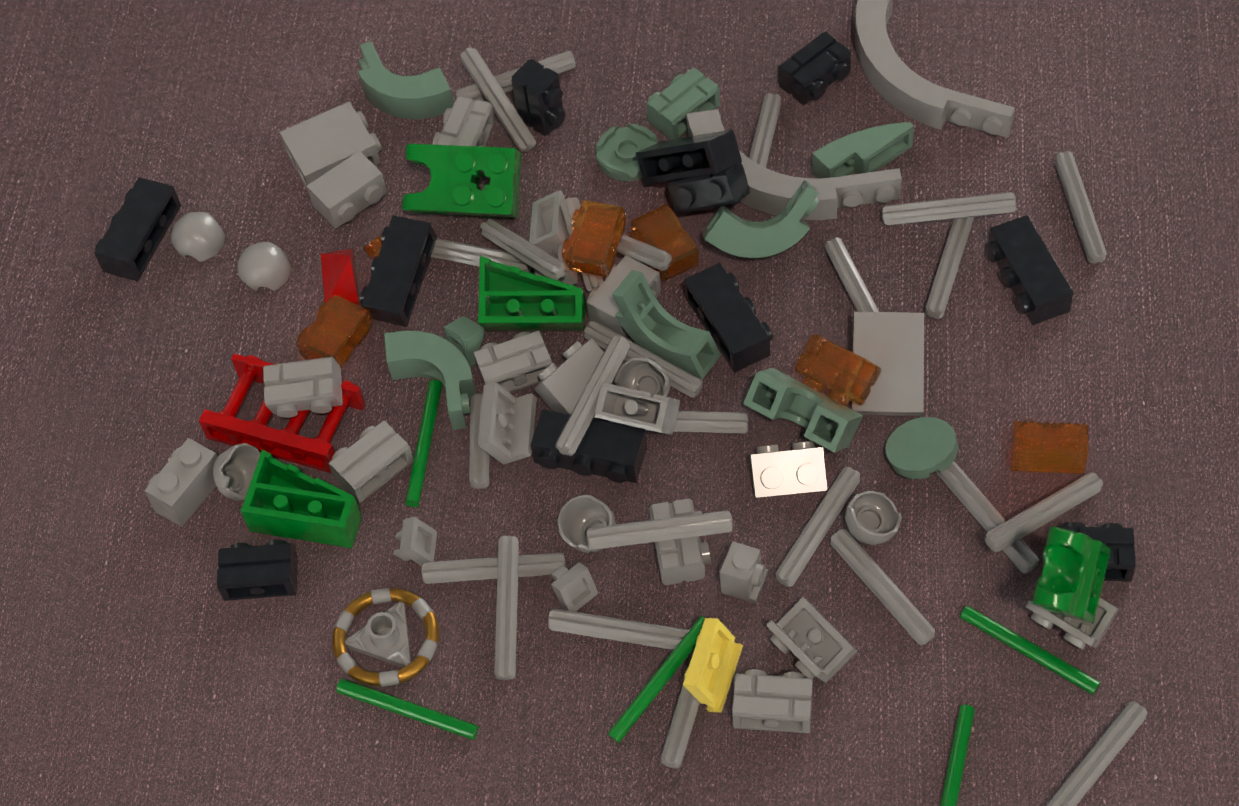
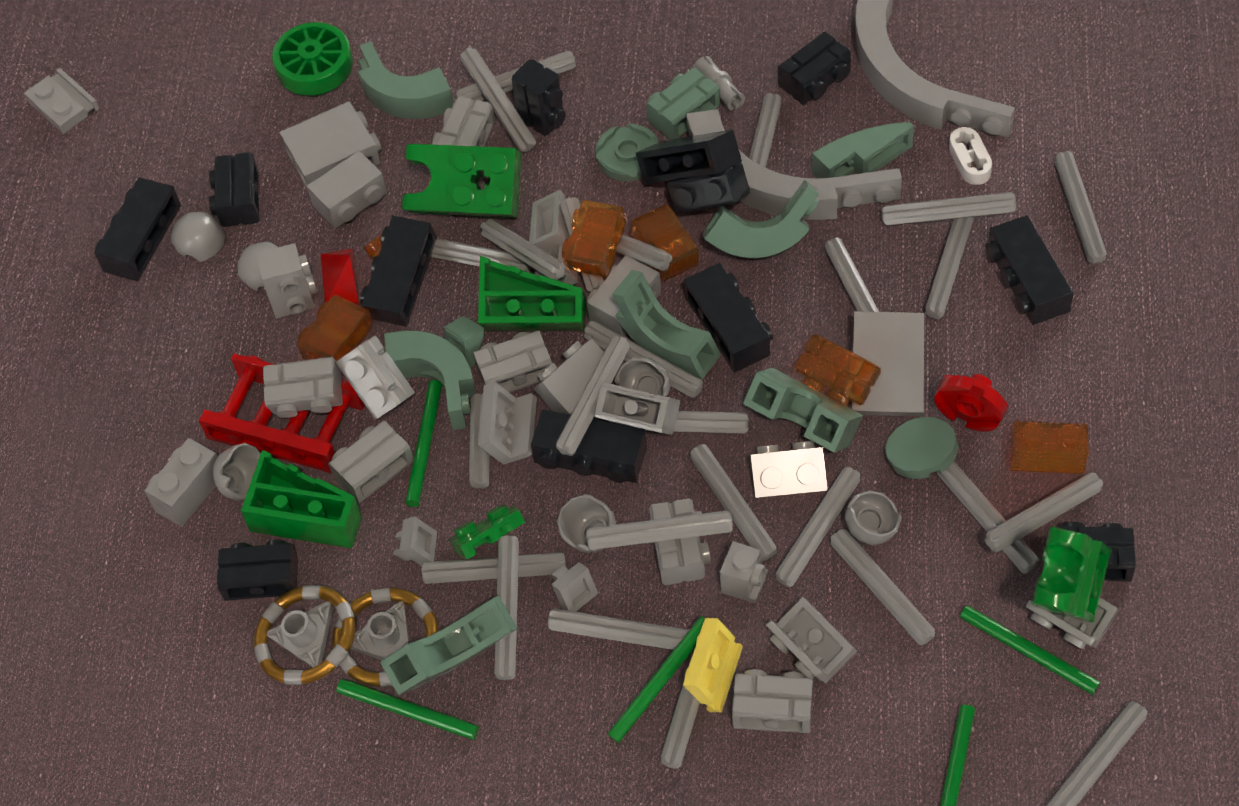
none -> light grey plate [24,68,99,134]
none -> black brick [209,152,259,227]
none -> light grey piece [254,585,356,685]
none -> light grey brick [255,243,318,319]
none -> green wheel [272,22,353,96]
none -> light grey brick [335,335,415,420]
none -> sand green arch [380,596,518,695]
none -> green wing [448,504,525,559]
none -> light grey axle [690,444,777,561]
none -> light grey pin [694,56,745,111]
none -> red plate [934,374,1009,432]
none -> white beam [949,127,992,185]

